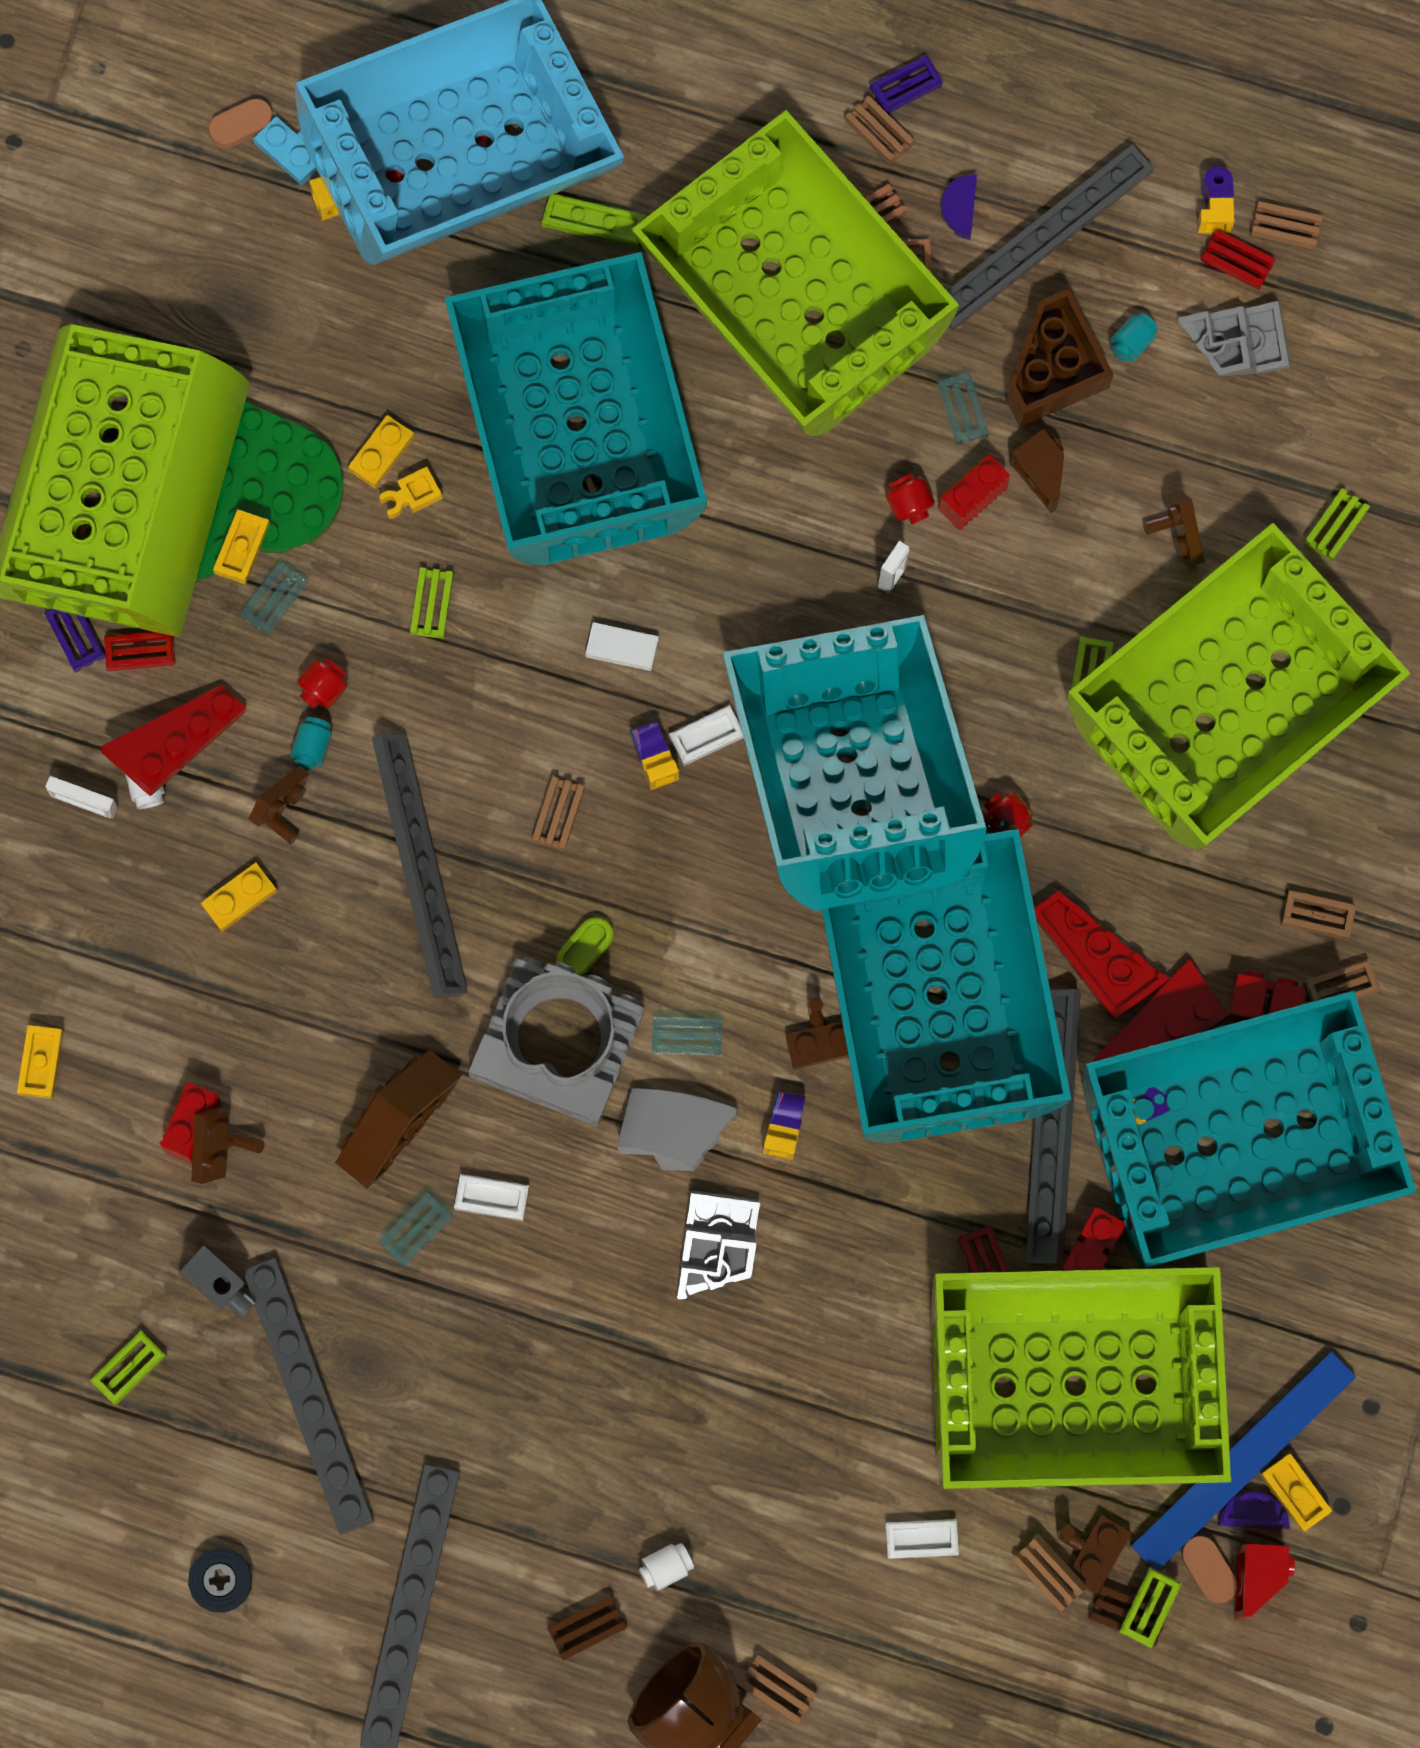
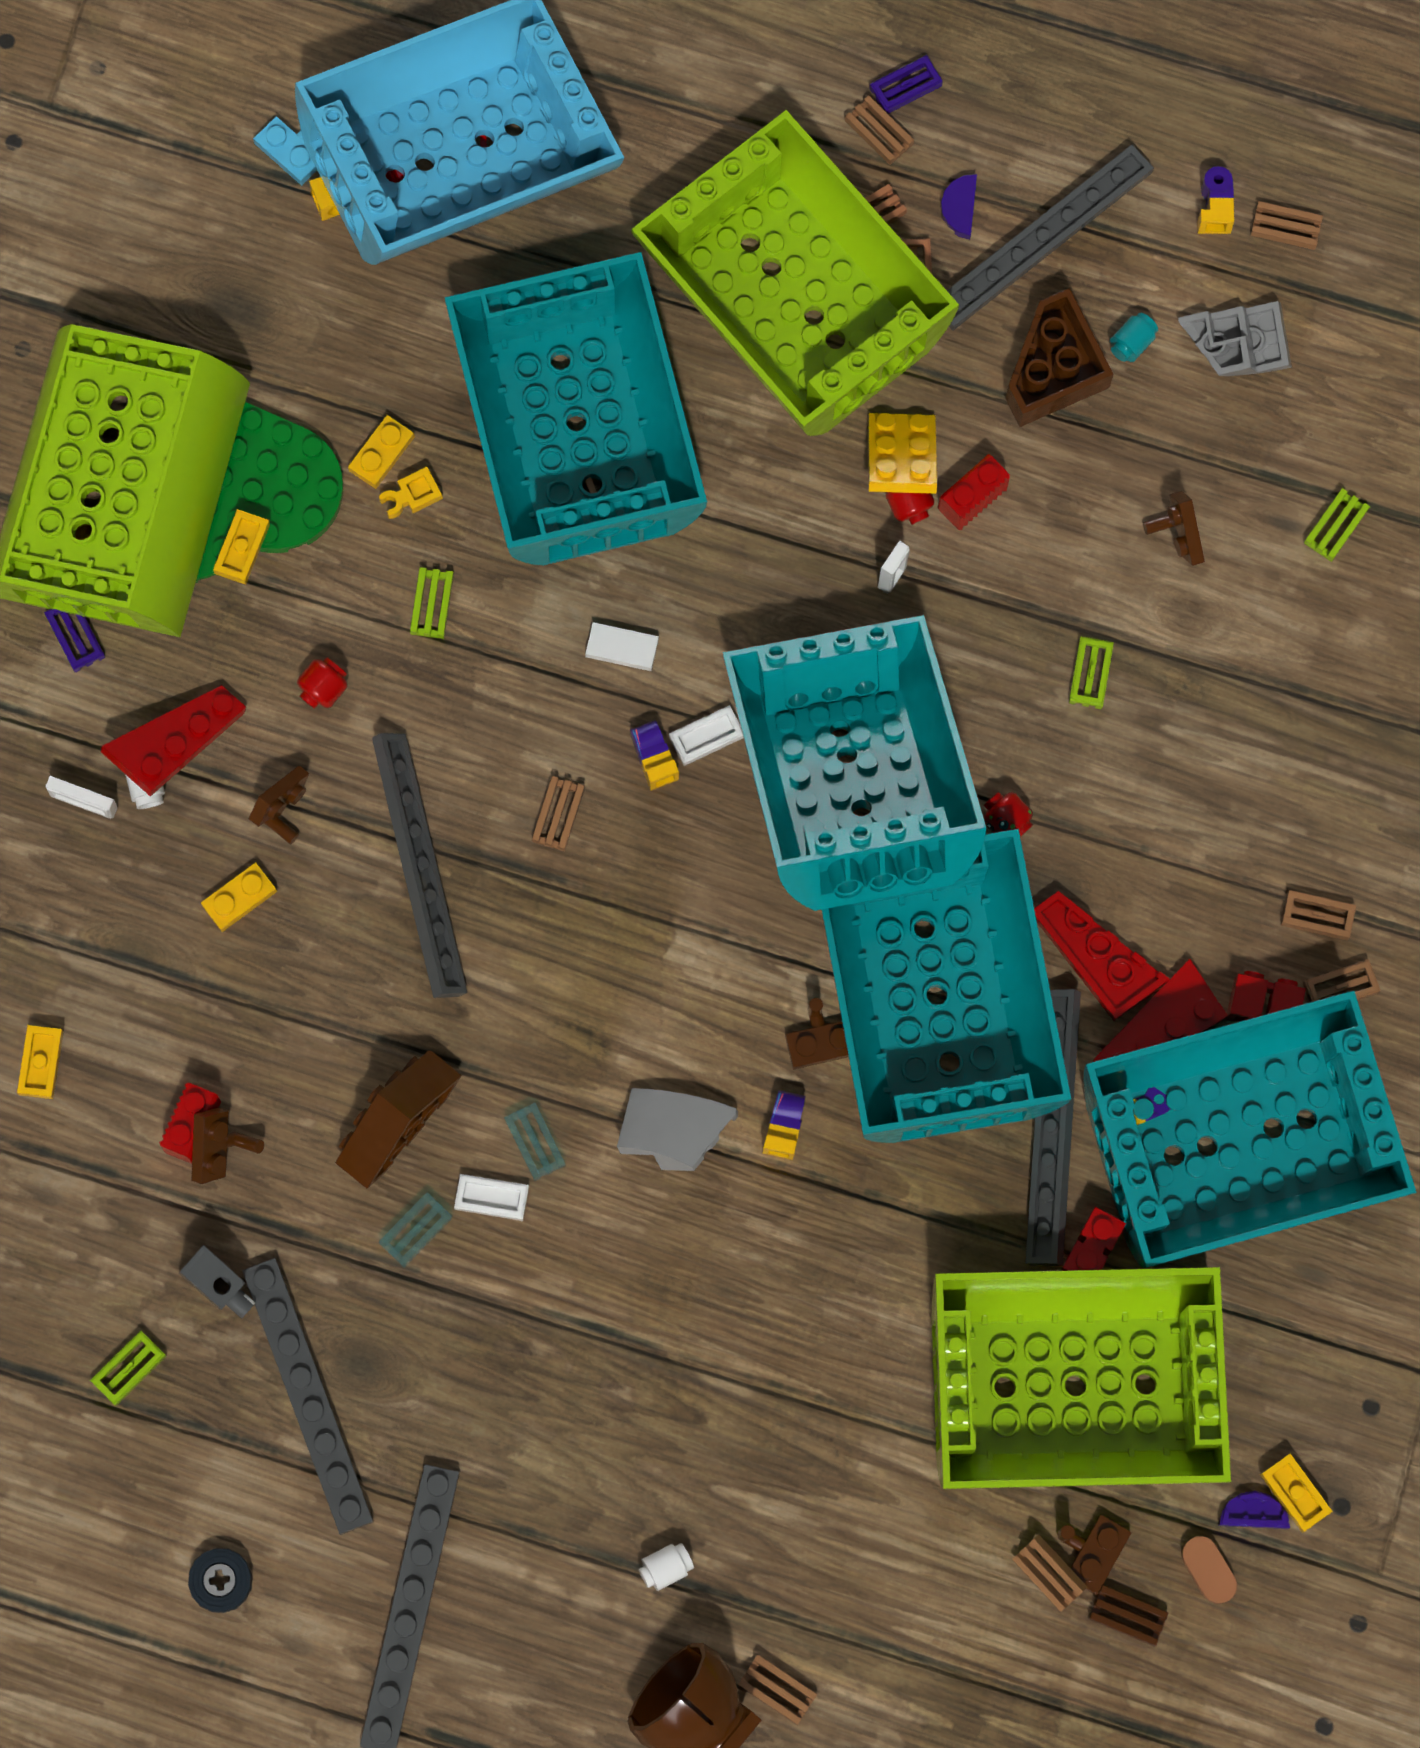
red tile [104,631,175,672] -> none
nougat tile [209,99,273,148] -> none
clear light blue tile [240,562,308,636] -> none
teal brick [290,717,332,770] -> none
light grey hose [469,957,644,1128] -> none
lime tile [542,194,646,249] -> none
reddish brown tile [547,1596,627,1661] -> none
lime tile [556,917,613,977] -> none
clear light blue tile [652,1017,722,1055] -> none
slope [677,1190,760,1299] -> none
white tile [885,1519,959,1559] -> none
clear light blue tile [937,372,989,445] -> none
red tile [958,1225,1009,1273] -> none
reddish brown slope [1009,429,1064,513] -> none
lime slope [1068,523,1411,850] -> none
lime tile [1118,1568,1182,1649] -> none
blue tile [1130,1351,1356,1571] -> none
red tile [1201,229,1276,290] -> none
red slope [1234,1544,1295,1621] -> none
none -> clear light blue tile [504,1103,566,1181]
none -> yellow plate [868,413,937,494]

